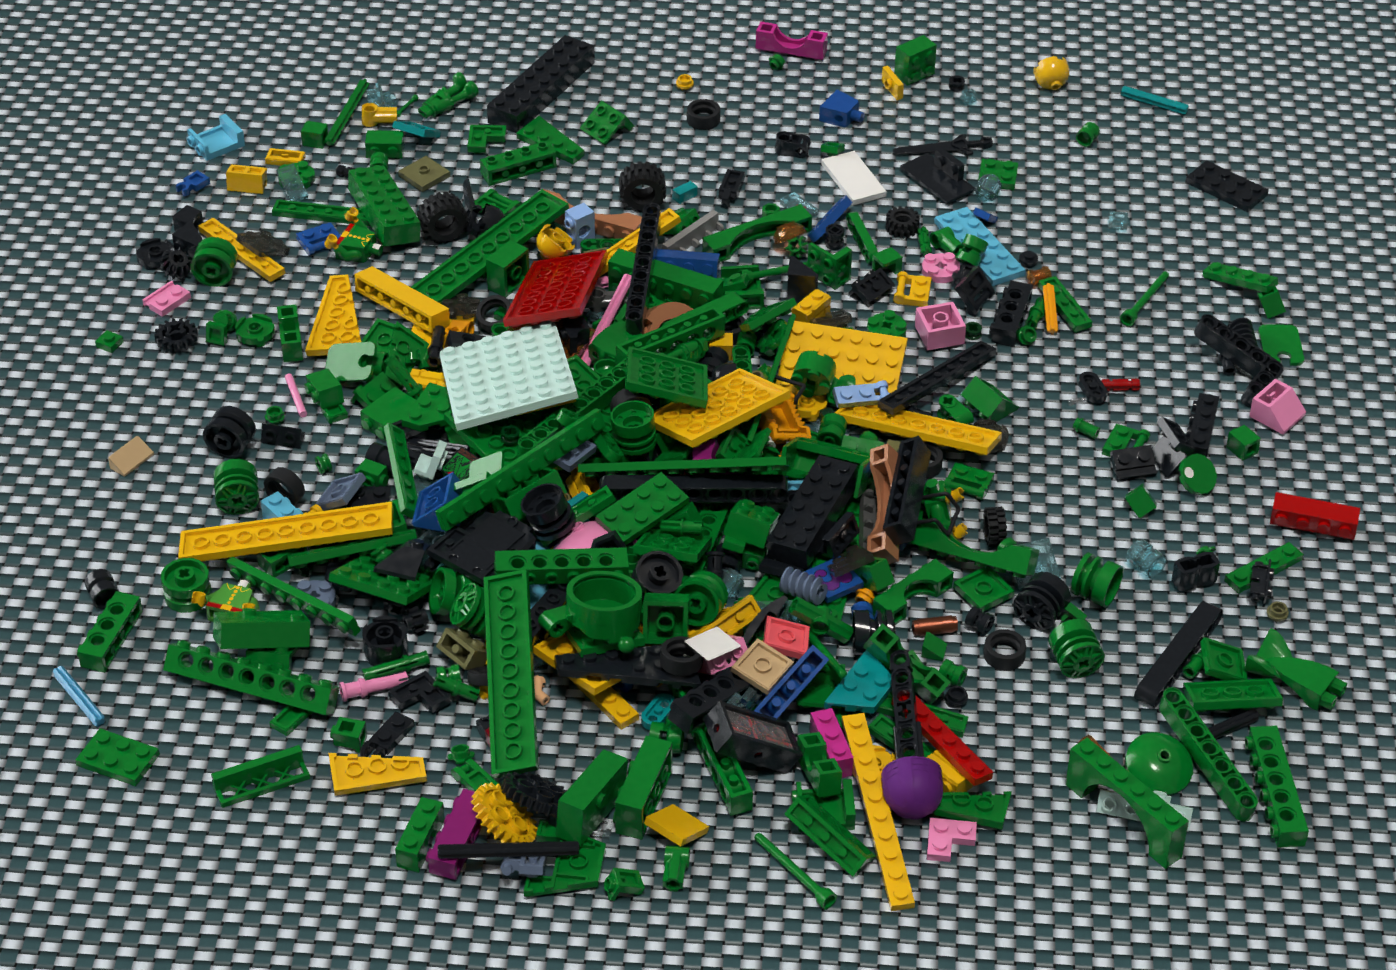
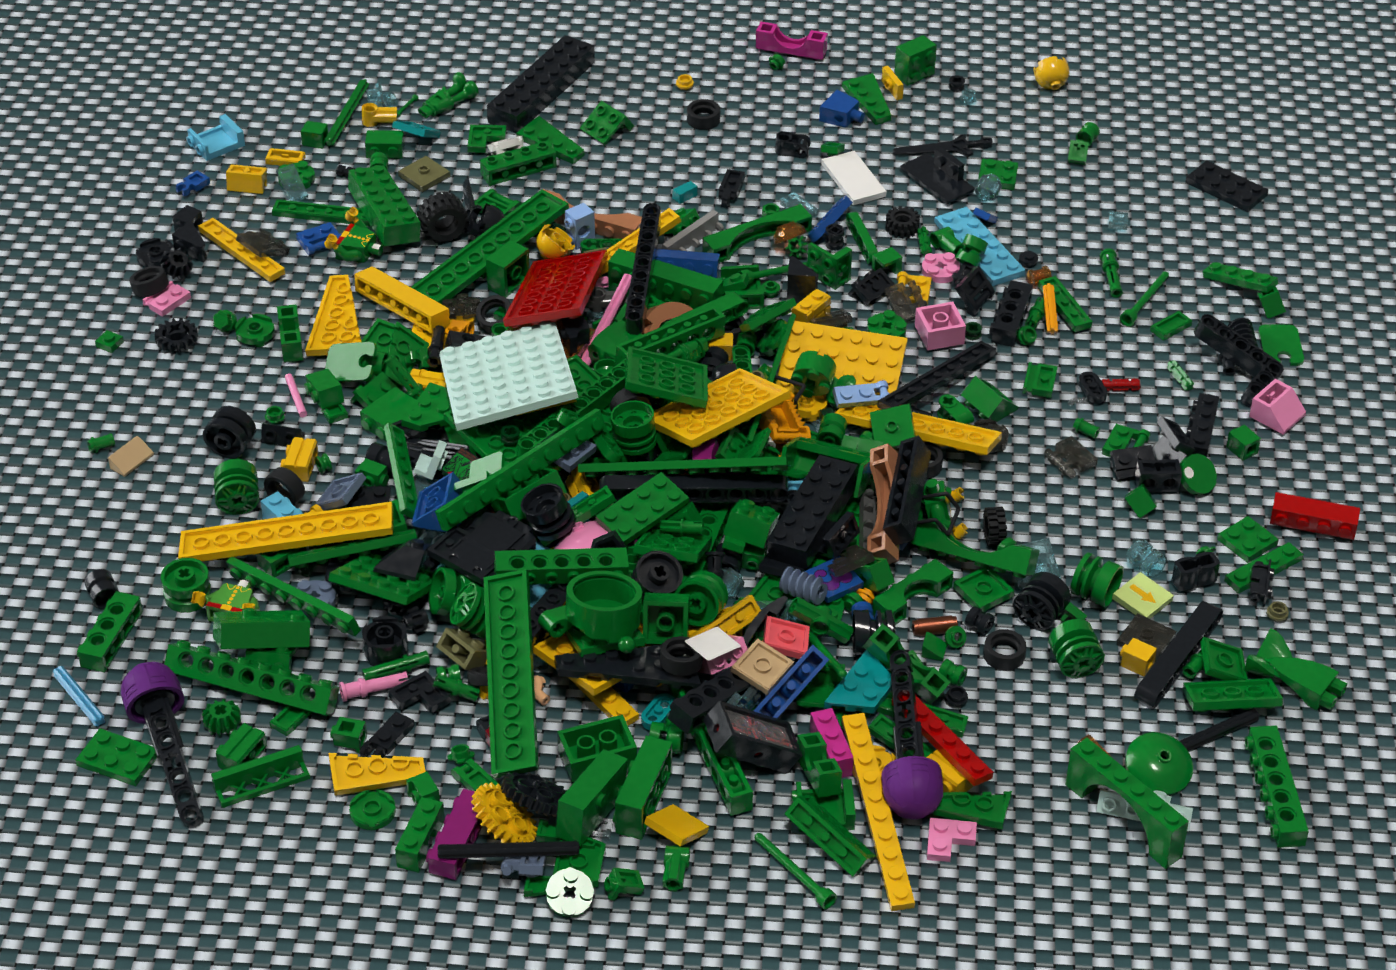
green wheel [191,237,238,287] -> none
green plate [206,321,228,346] -> none
green bush [371,543,393,562] -> none
black tyre [619,161,666,212] -> none
green plate [944,462,994,500] -> none
teal axle [1121,86,1189,115] -> none
green beam [1159,687,1258,822] -> none
none -> green pin [87,433,115,453]
none -> black piece [121,662,203,828]
none -> black tyre [129,266,169,297]
none -> green gear [202,698,241,737]
none -> green brick [216,723,267,770]
none -> yellow brick [281,437,319,482]
none -> green tile [349,789,396,830]
none -> green brick [406,771,440,805]
none -> white plate [487,136,524,155]
none -> plate [546,867,594,917]
none -> green brick [557,714,637,782]
none -> green plate [761,281,780,298]
none -> green wing [842,73,891,125]
none -> green plate [843,592,863,612]
none -> green plate [870,404,916,449]
none -> clear smoke plate [884,280,928,322]
none -> green plate [945,626,966,648]
none -> green plate [1023,362,1058,398]
none -> clear smoke plate [1044,436,1098,479]
none -> green bracket [1067,139,1089,165]
none -> green pin [1099,249,1123,298]
none -> yellowish green tile [1112,572,1174,622]
none -> clear smoke plate [1116,613,1177,662]
none -> yellow brick [1120,638,1157,676]
none -> black brick [1135,459,1182,492]
none -> green tile [1150,311,1192,341]
none -> axle [1167,360,1194,391]
none -> green plate [1217,516,1279,563]

